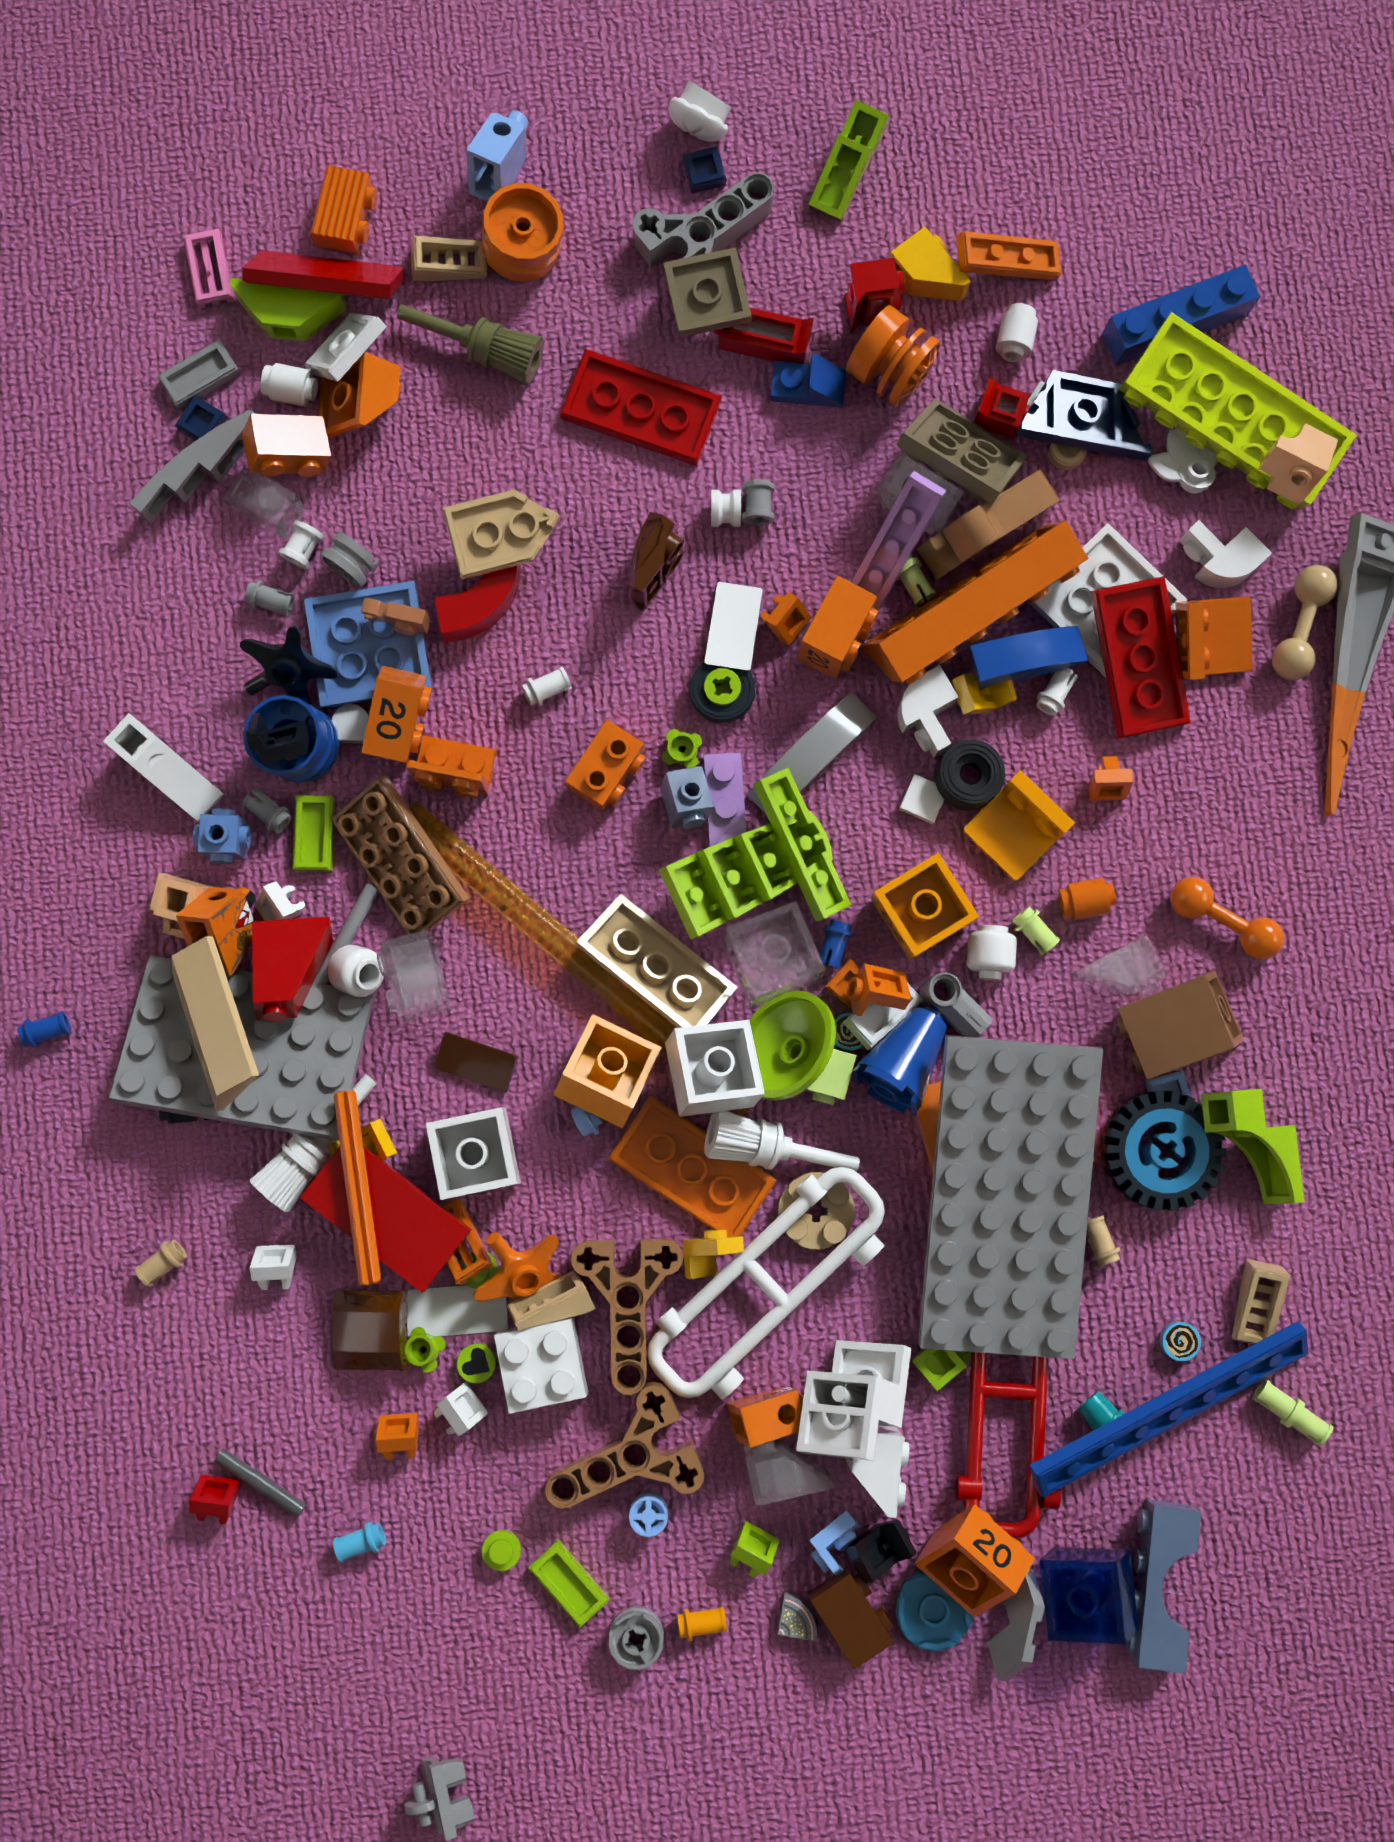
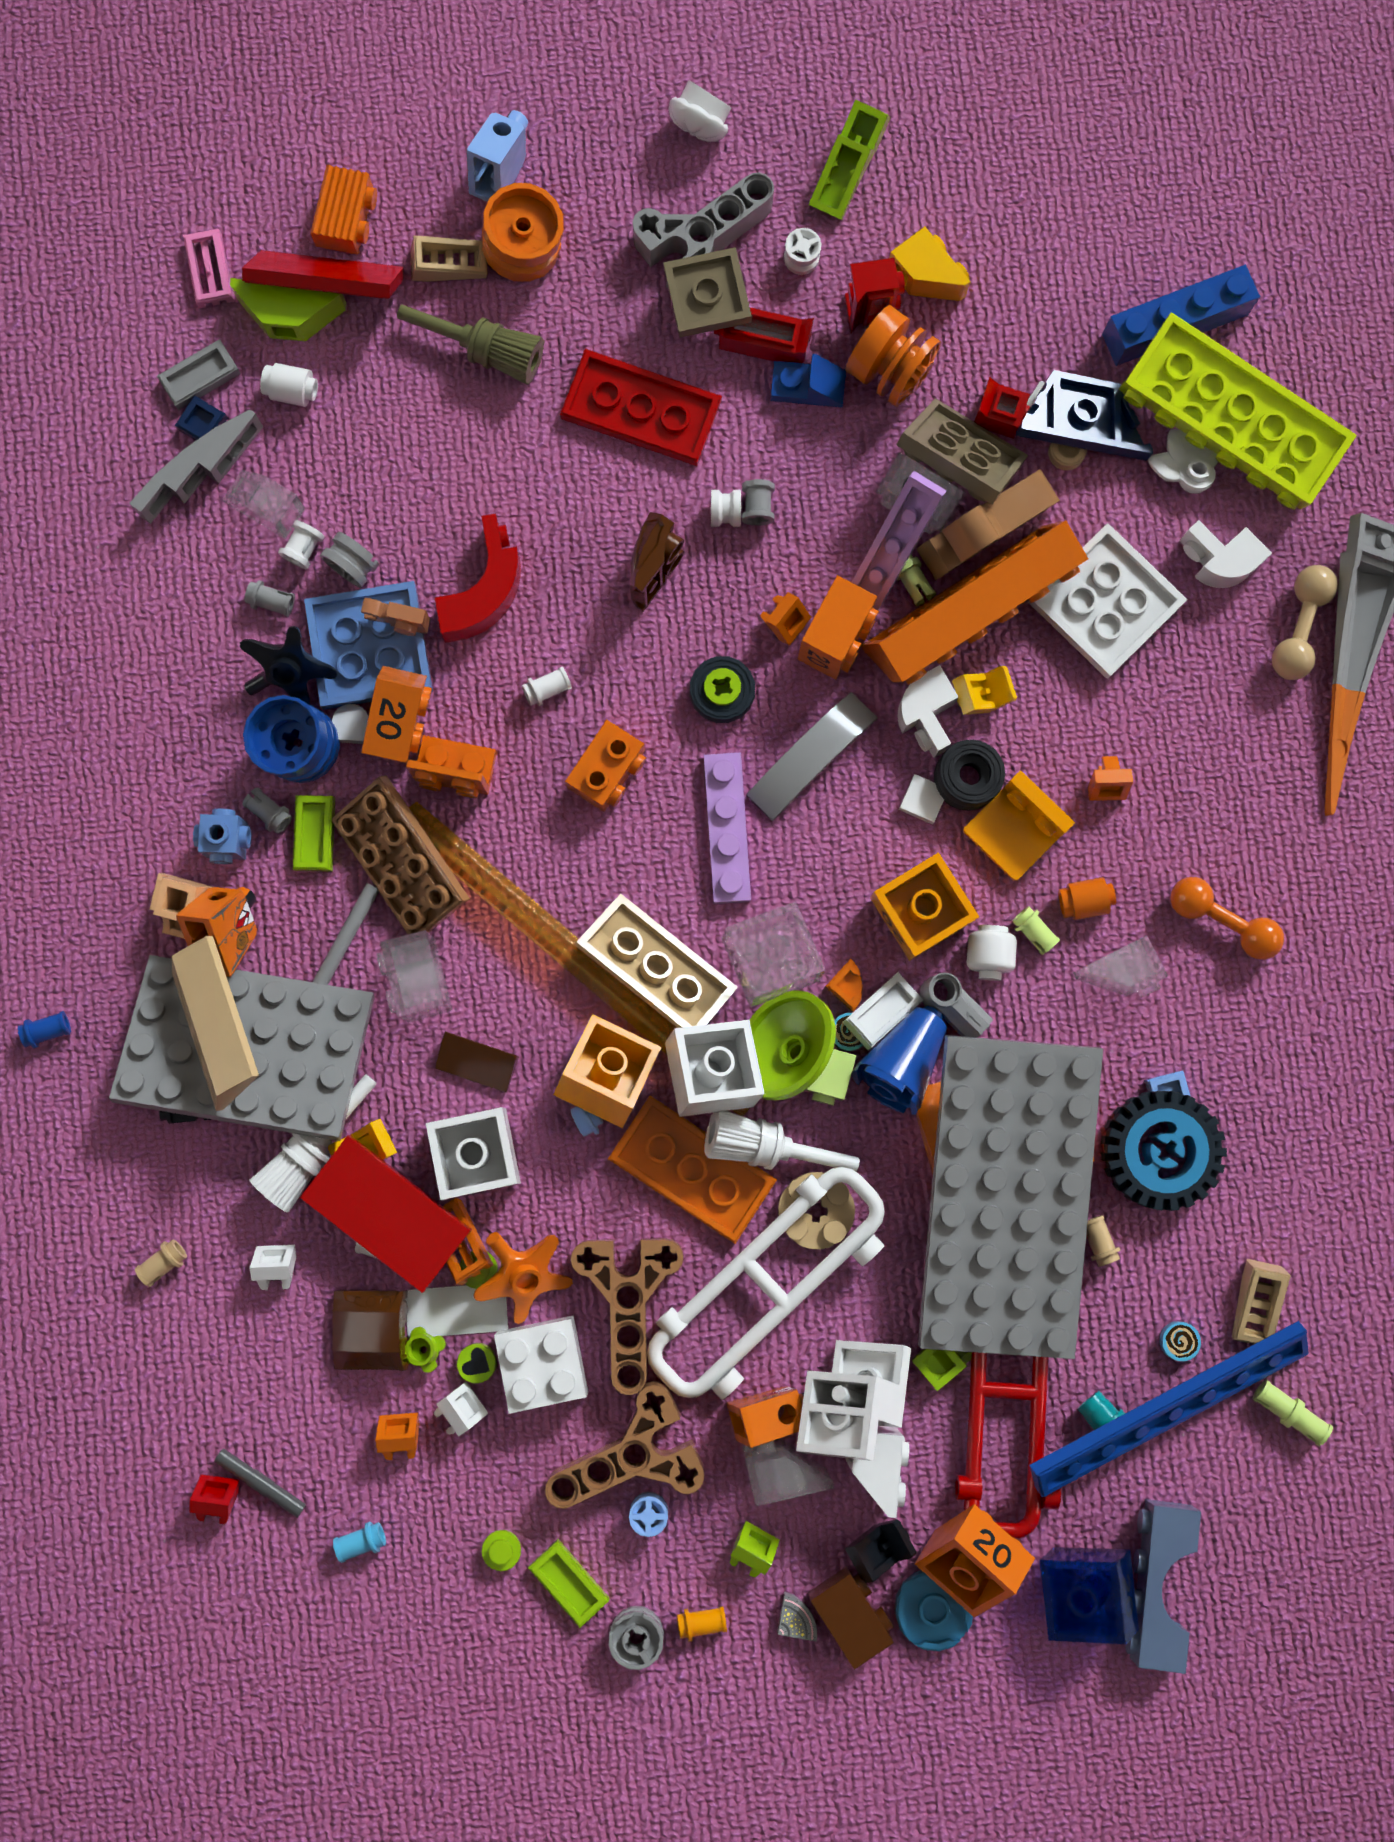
white slope [103,713,224,822] -> none
brick [242,414,331,477] -> none
black bracket [246,712,310,764] -> none
red slope [252,916,333,1023] -> none
white tile [255,881,306,921] -> none
white tile [305,313,387,381] -> none
orange slope [318,352,401,439] -> none
white head [327,945,385,997] -> none
orange axle [333,1090,381,1285] -> none
light grey hips [404,1756,475,1841] -> none
tan tile [442,489,561,580] -> none
tan slope [507,1270,595,1330] -> none
lime slope [659,767,851,939] -> none
sand blue brick [660,766,714,829] -> none
lime plate [662,729,702,768] -> none
dark blue tile [683,146,727,194] -> none
yellow bracket [683,1229,744,1279] -> none
white sticker [705,582,762,670] -> none
light blue bracket [810,1510,861,1576] -> none
blue pin [816,919,853,969] -> none
orange bracket [847,963,911,1016] -> none
orange tile [956,231,1061,281] -> none
blue slope [969,626,1088,689] -> none
light grey tile [987,1569,1045,1681] -> none
white brick [995,303,1038,362] -> none
white pin [1036,668,1078,716] -> none
red tile [1090,576,1191,739] -> none
medium nougat slope [1117,970,1244,1080] -> none
orange bracket [1175,596,1253,680] -> none
lime arch [1201,1089,1305,1204] -> none
light nougat brick [1259,423,1338,505] -> none
none -> white wheel [784,228,822,275]

